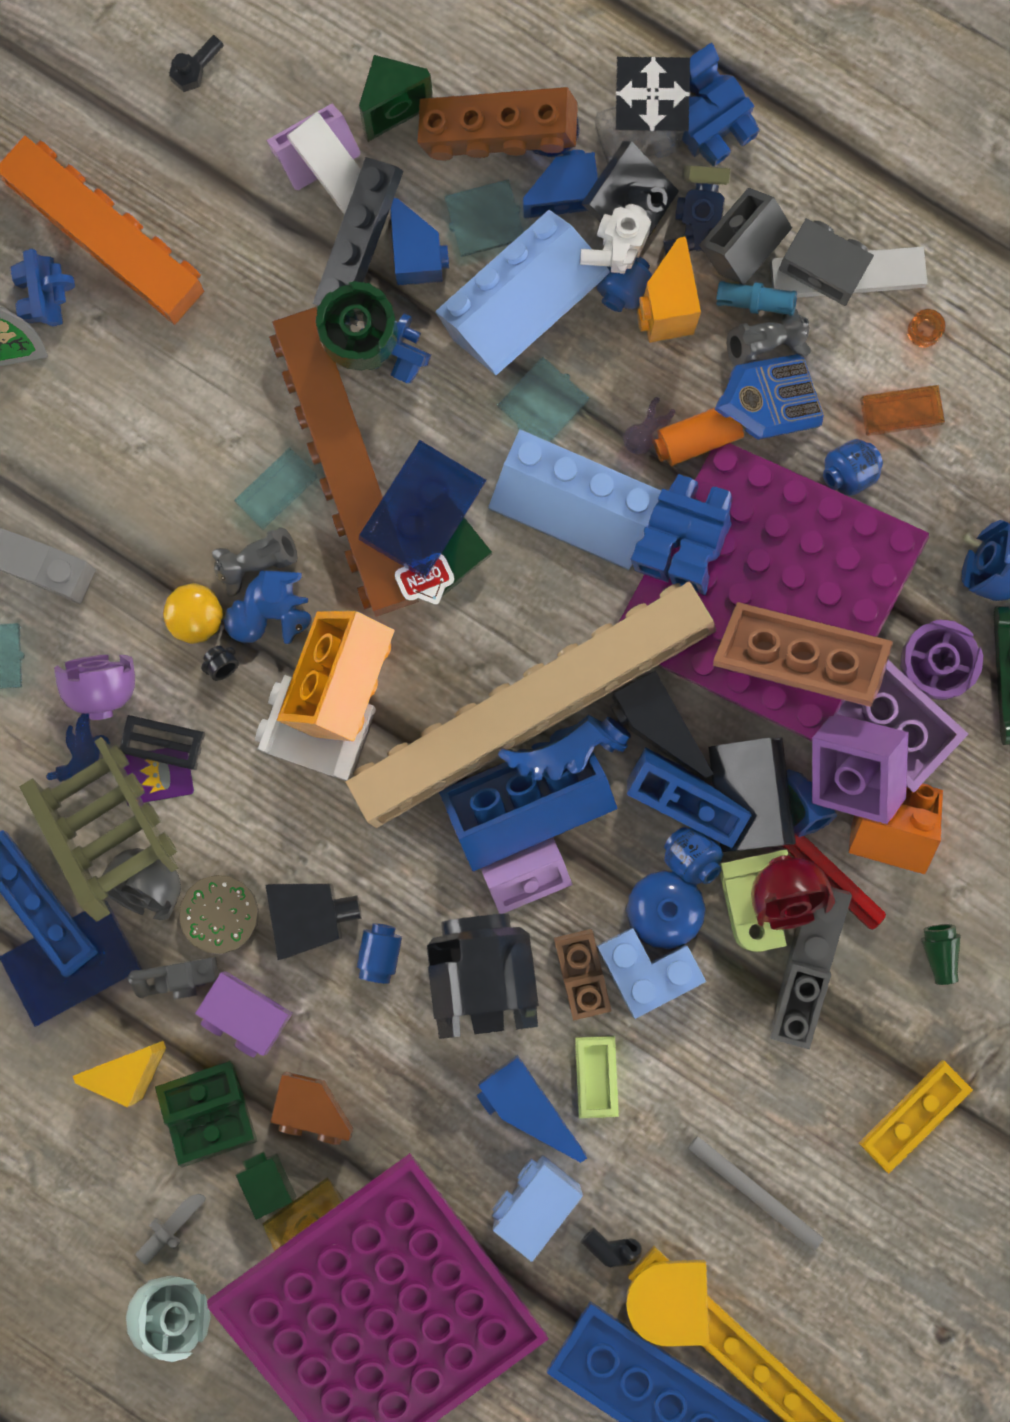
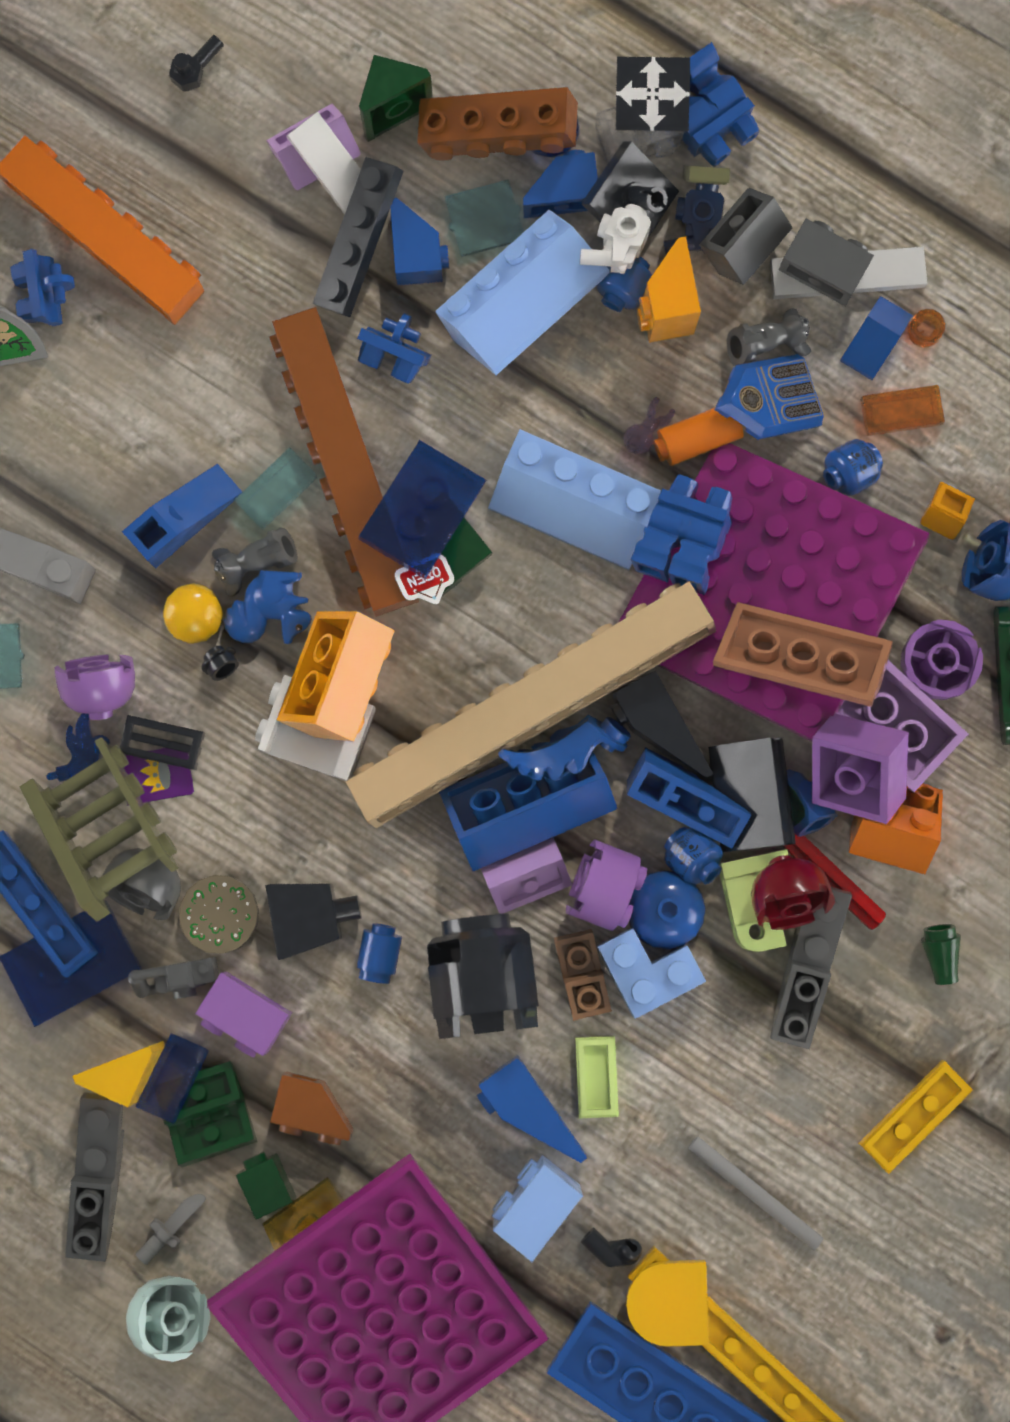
dark green brick [316,281,398,371] -> none
clear light blue piece [498,357,590,442] -> none
dark azure pin [716,281,797,316] -> none
none -> dark grey slope [65,1092,124,1262]
none -> blue slope [122,464,243,569]
none -> clear blue tile [135,1033,209,1124]
none -> medium lavender brick [566,840,647,931]
none -> blue slope [840,296,913,380]
none -> light orange slope [920,482,975,540]

